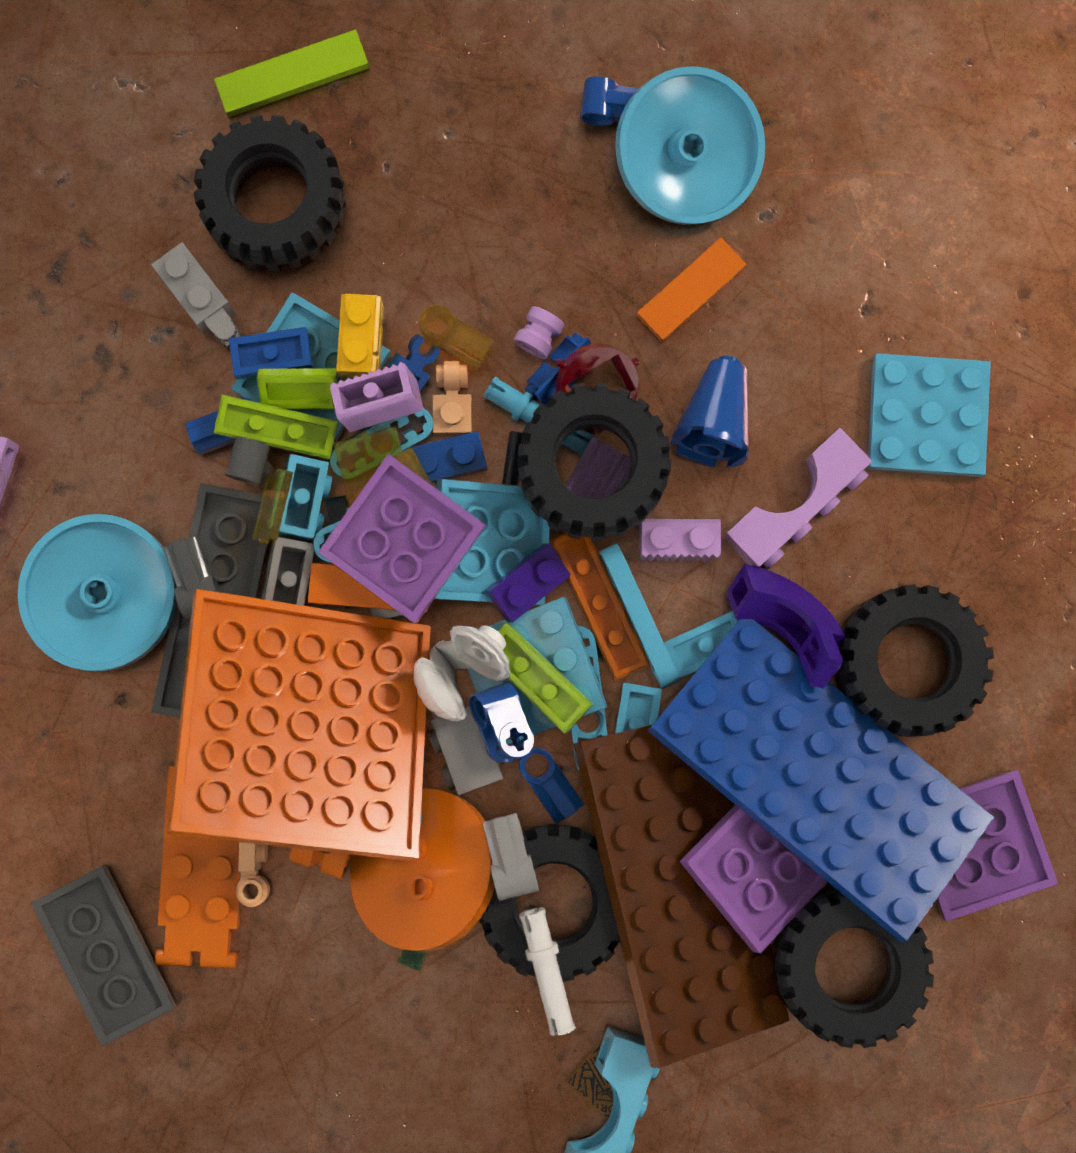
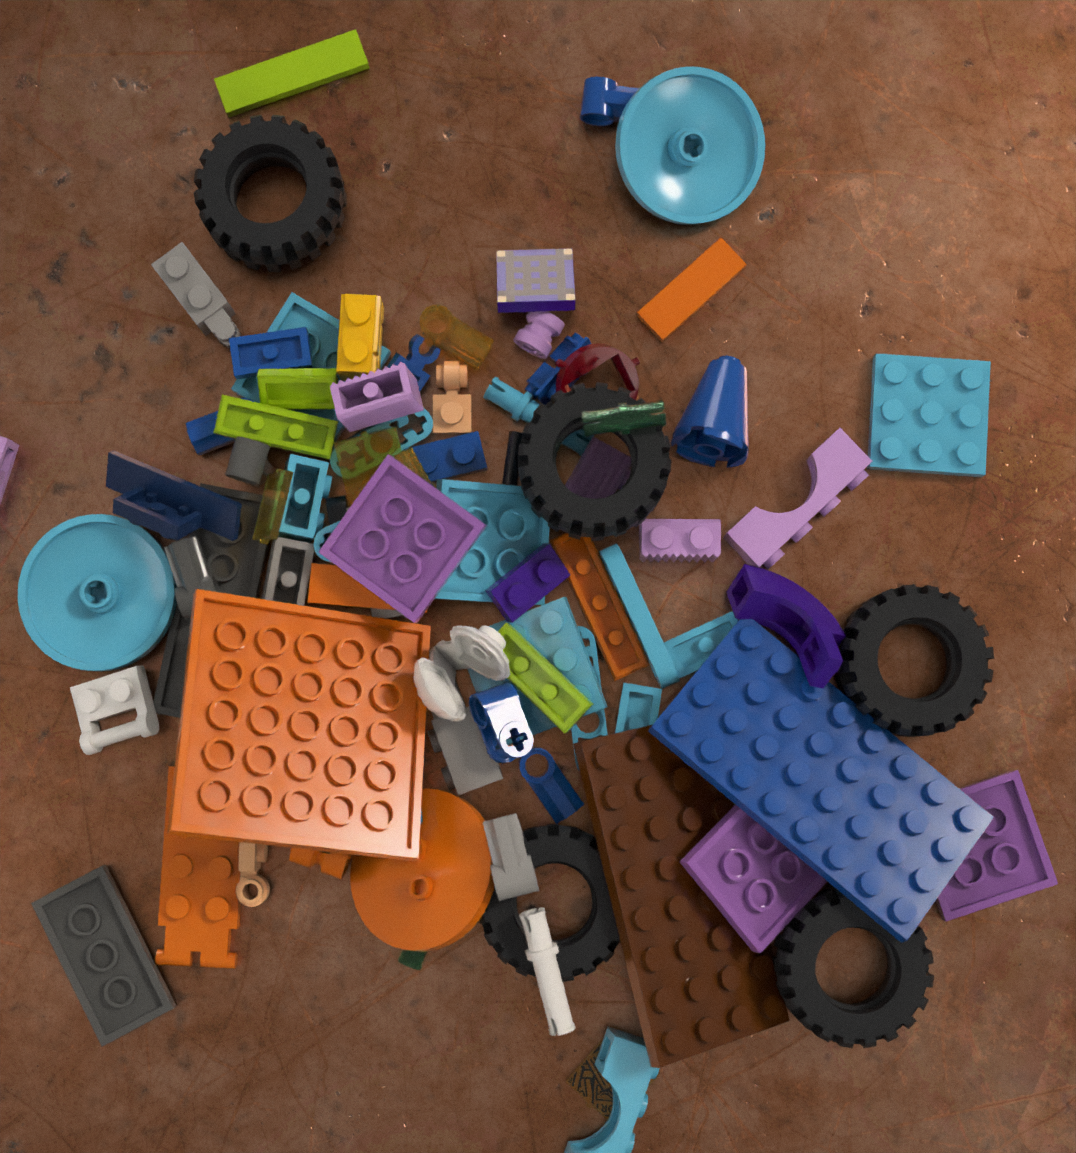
none -> white plate [70,665,159,755]
none -> dark blue bracket [106,450,242,541]
none -> tile [496,248,576,313]
none -> clear green pin [581,400,666,437]

